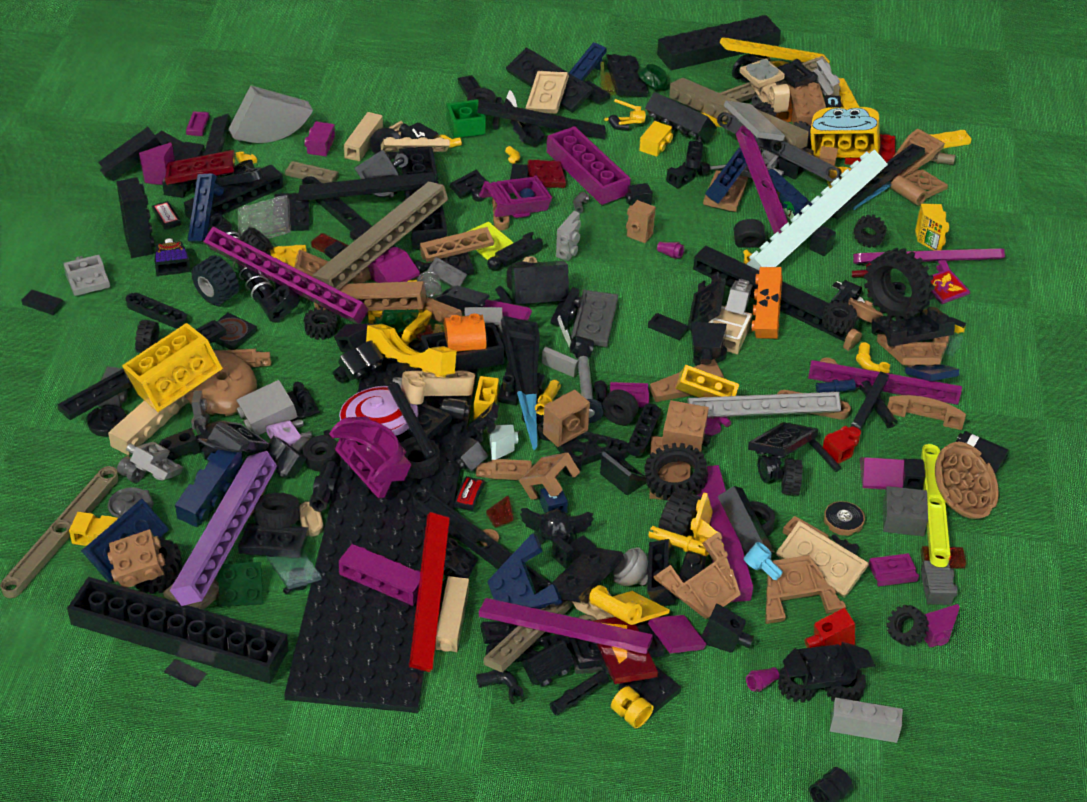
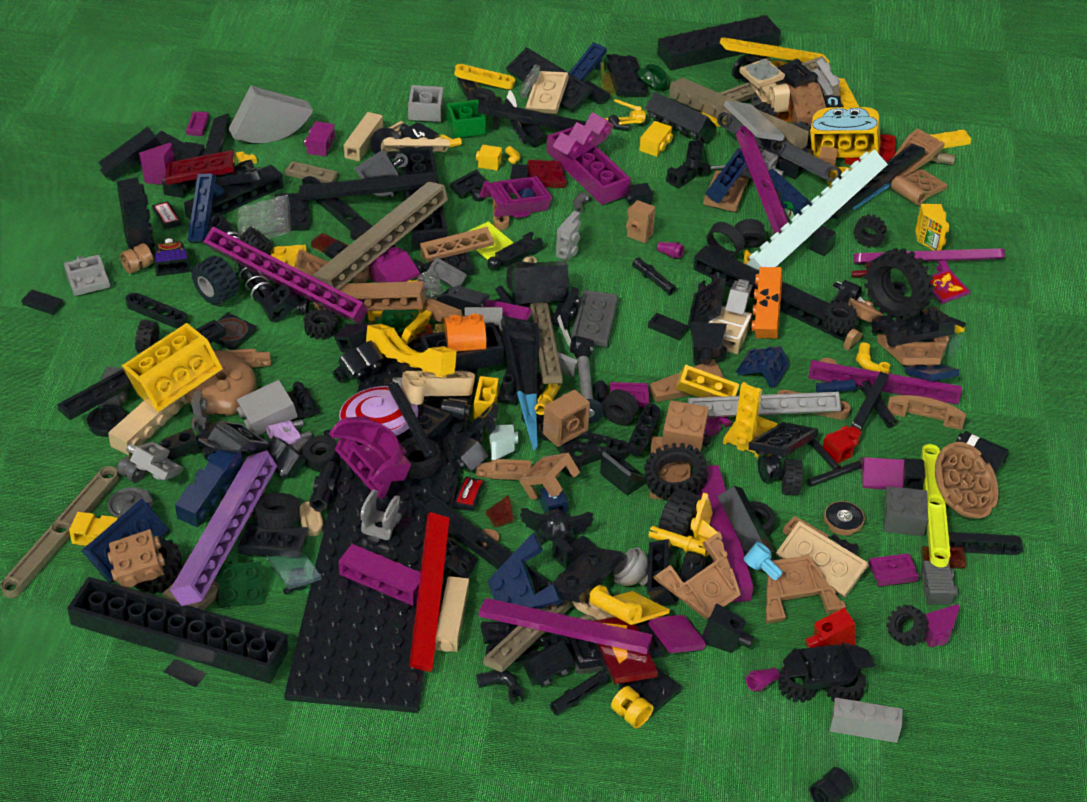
none -> medium nougat wheel [120,243,154,274]
none -> black bush [296,299,309,315]
none -> light grey piece [360,489,401,540]
none -> light grey brick [408,85,444,122]
none -> yellow beam [454,64,515,89]
none -> yellow brick [476,145,502,171]
none -> clear tile [520,64,540,98]
none -> dark tan tile [529,302,562,384]
none -> magenta brick [552,112,614,159]
none -> black pin [632,257,676,295]
none -> black tyre [707,222,745,258]
none -> yellow bracket [723,382,778,457]
none -> dark blue bracket [736,346,790,387]
none -> black bar [808,461,861,487]
none -> black beam [948,532,1023,555]

